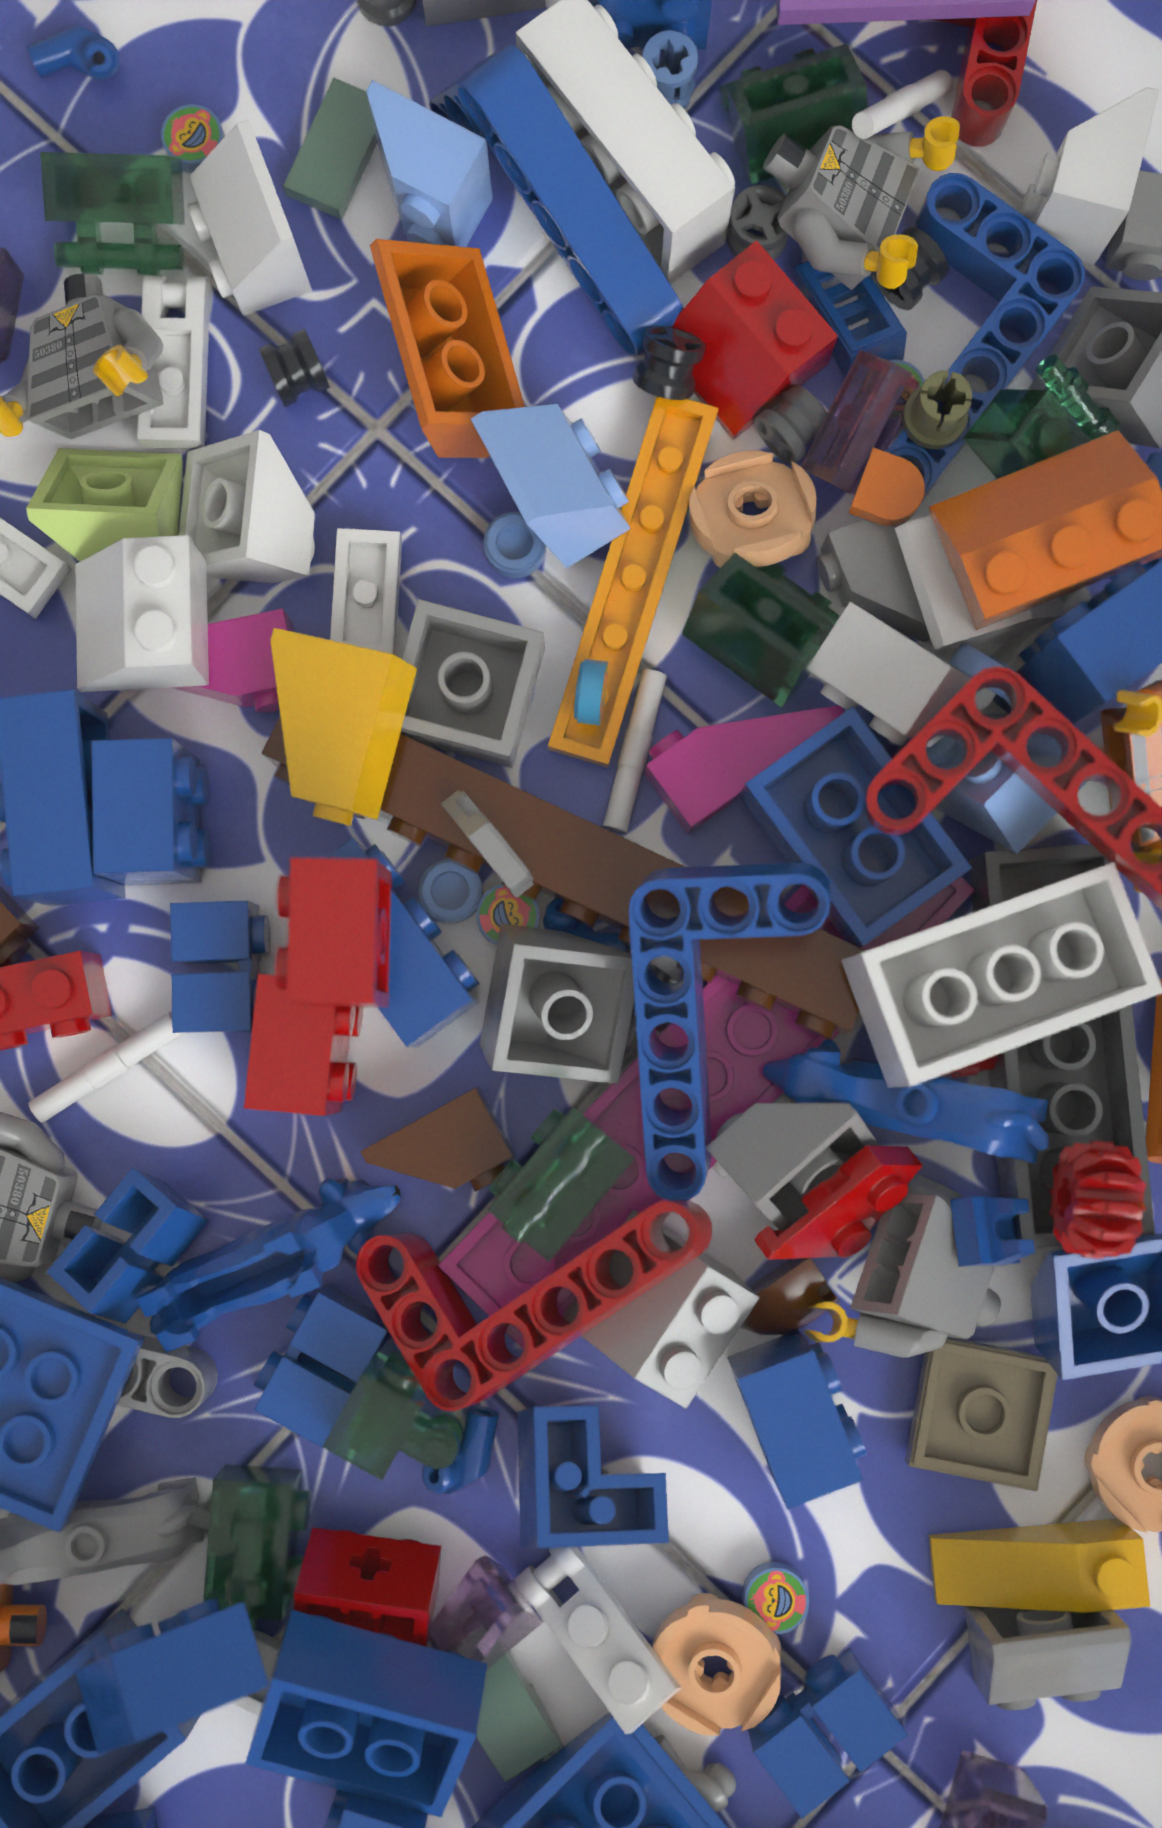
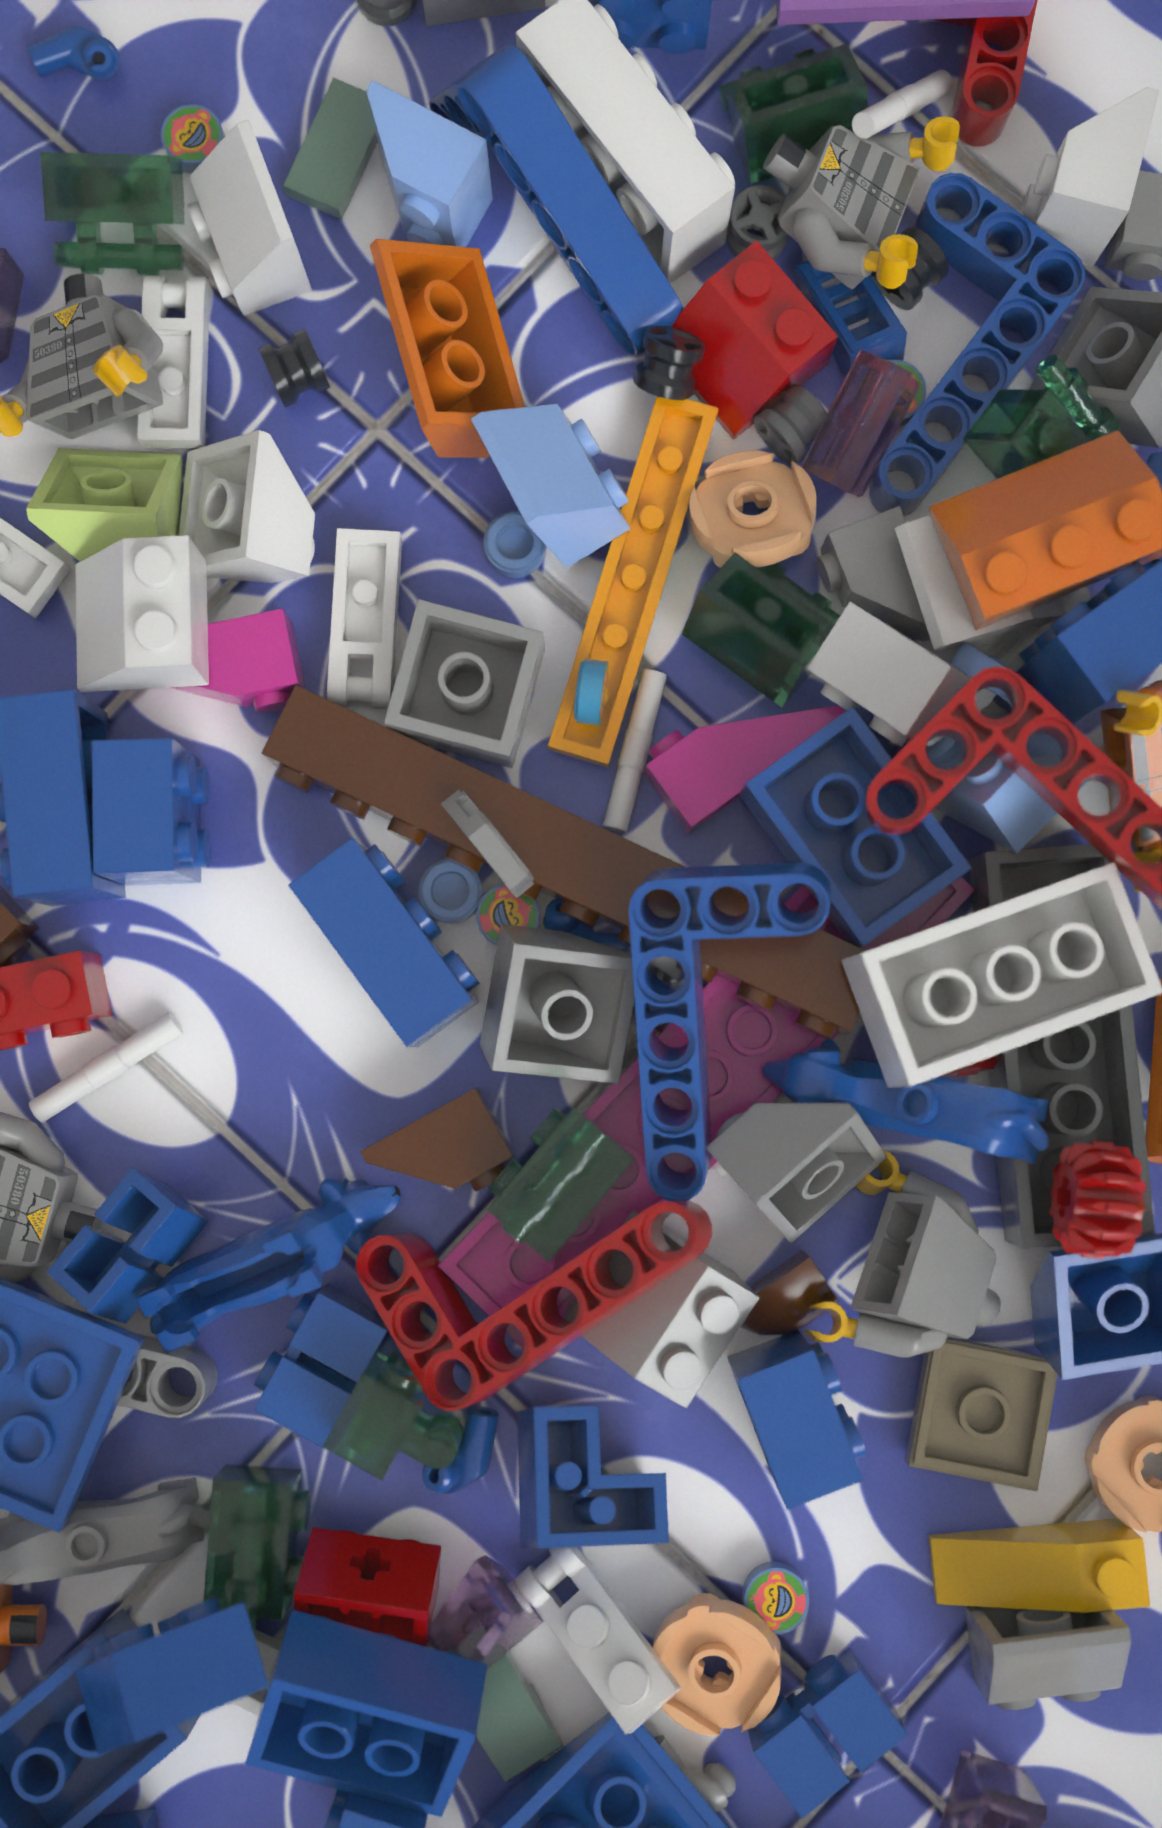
blue piece [170,900,270,1033] -> none
red brick [244,974,363,1116] -> none
yellow slope [270,628,417,826] -> none
red brick [275,858,392,1007] -> none
medium blue bush [642,30,698,110] -> none
red wing [754,1145,923,1260] -> none
orange tile [848,447,925,526] -> none
olive bush [902,371,972,449] -> none
blue tile [950,1196,1035,1267] -> none

